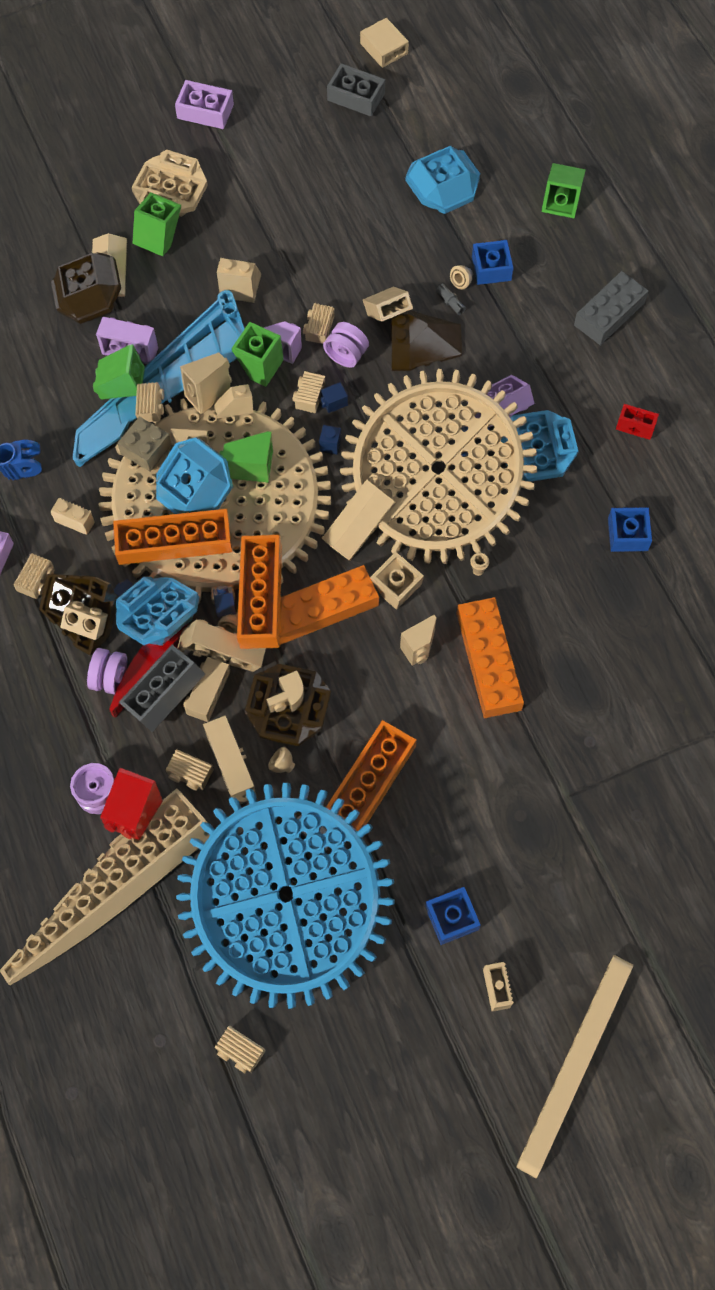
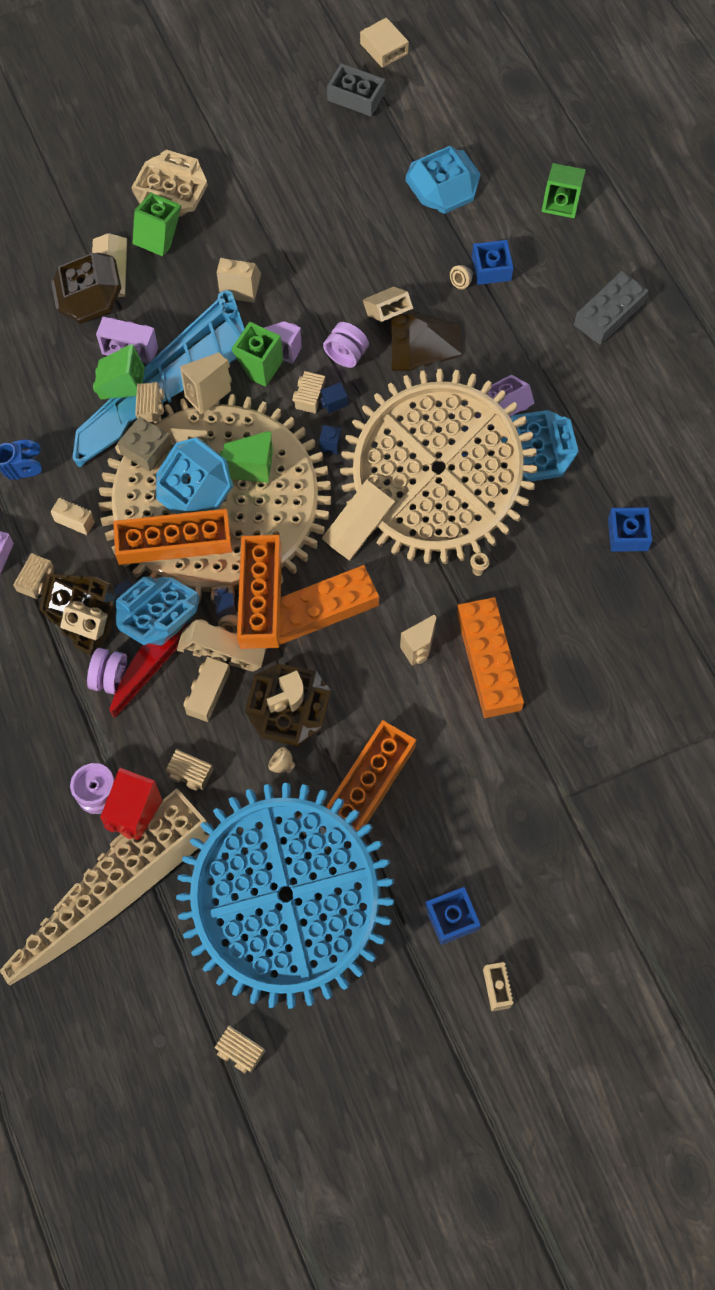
dark grey brick [119,645,205,732] -> none
lavender brick [175,80,234,129] -> none
tan brick [203,716,257,804] -> none
tan slope [214,384,253,419] -> none
tan brick [303,303,334,344] -> none
tan slope [370,552,424,610] -> none
dark grey pin [436,284,466,315] -> none
tan beam [516,955,633,1178] -> none
red brick [616,404,659,440] -> none

